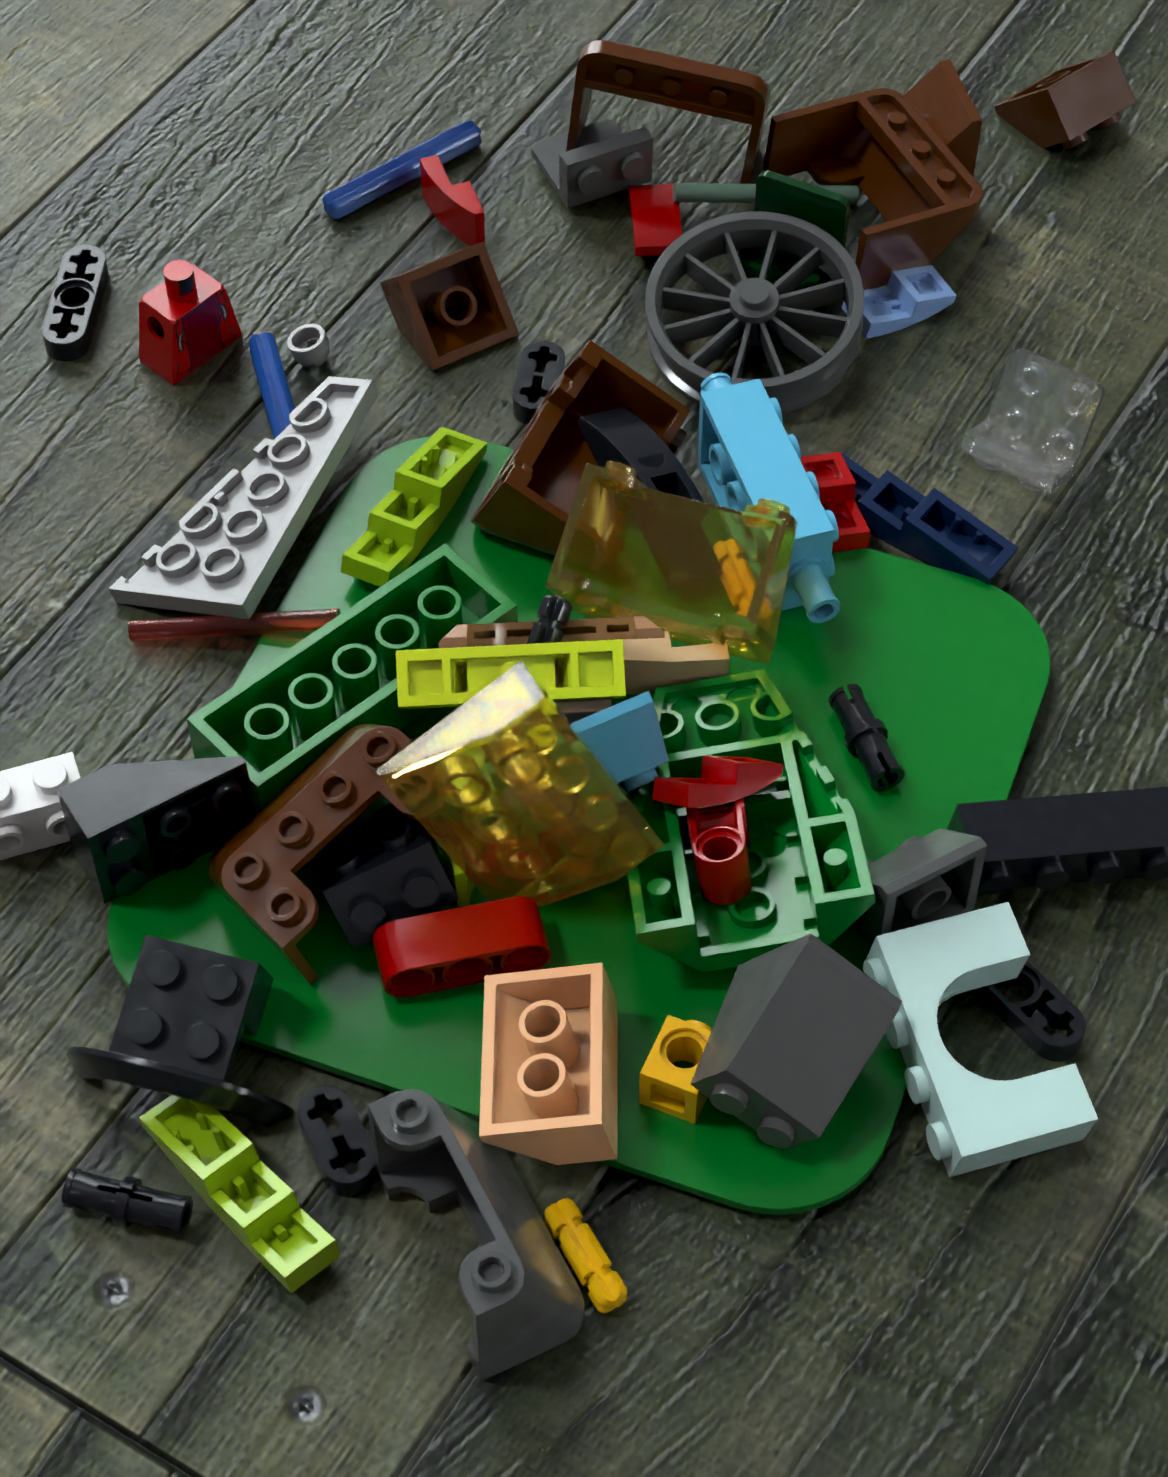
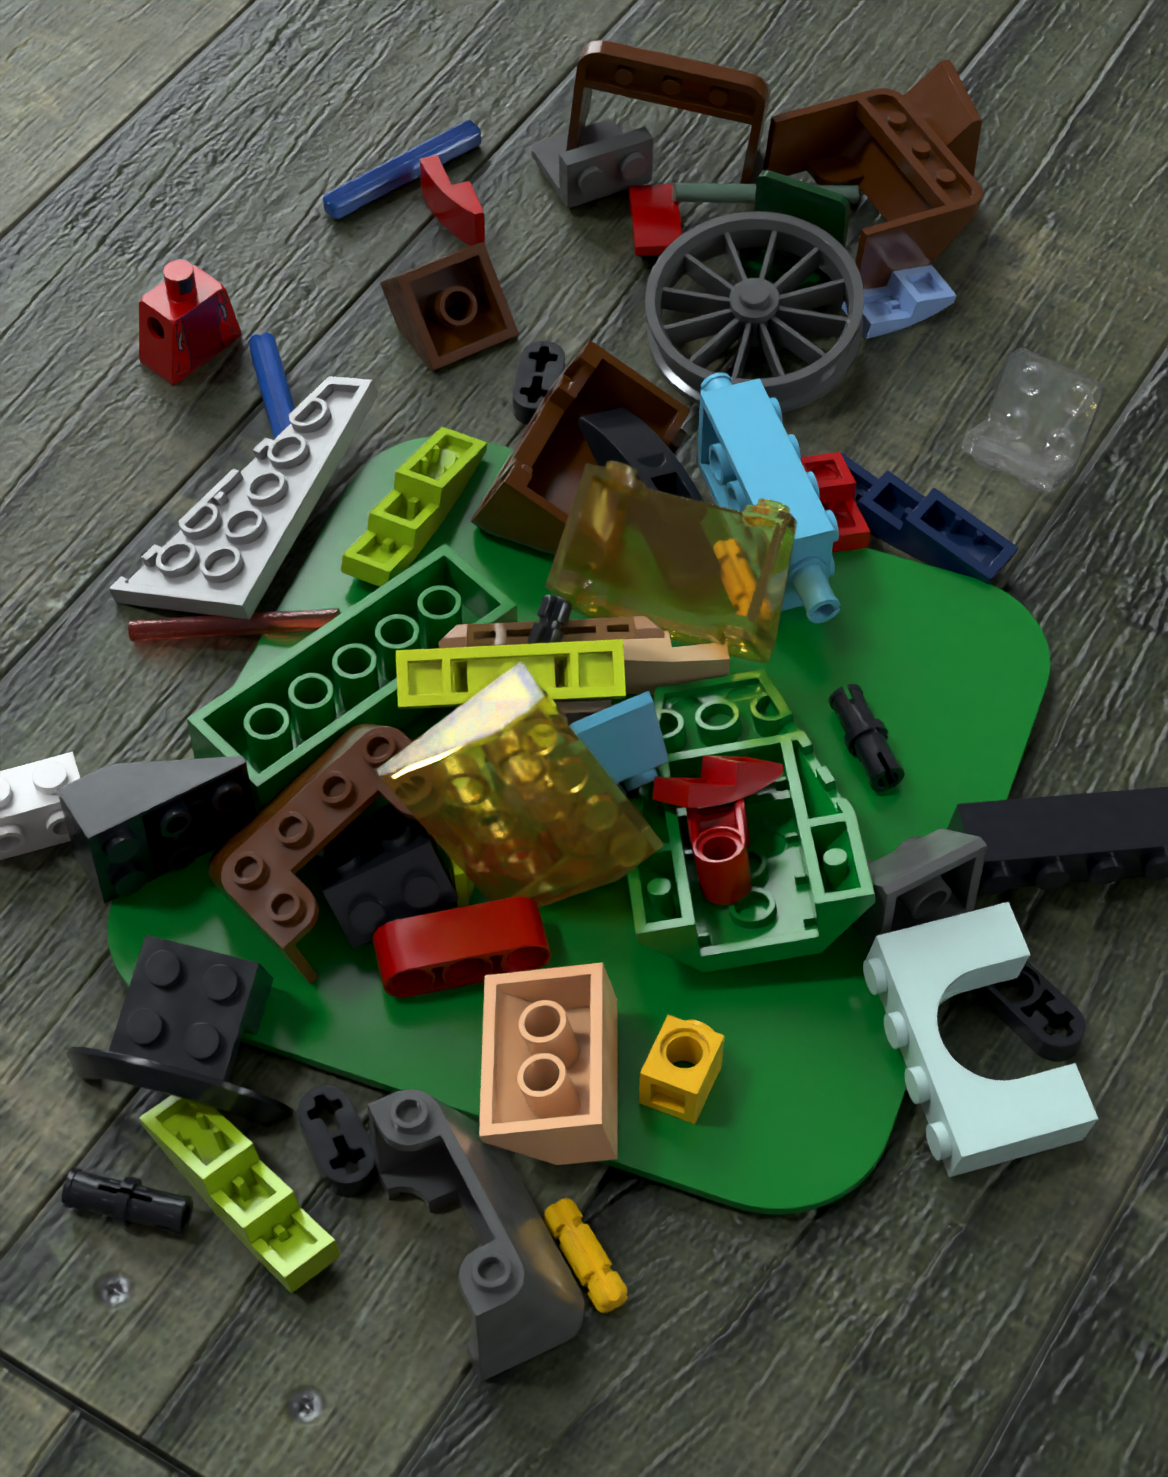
black beam [42,244,109,361] -> none
light grey hinge [287,324,330,367] -> none
dark grey slope [691,933,902,1150] -> none
reddish brown slope [994,51,1136,150] -> none

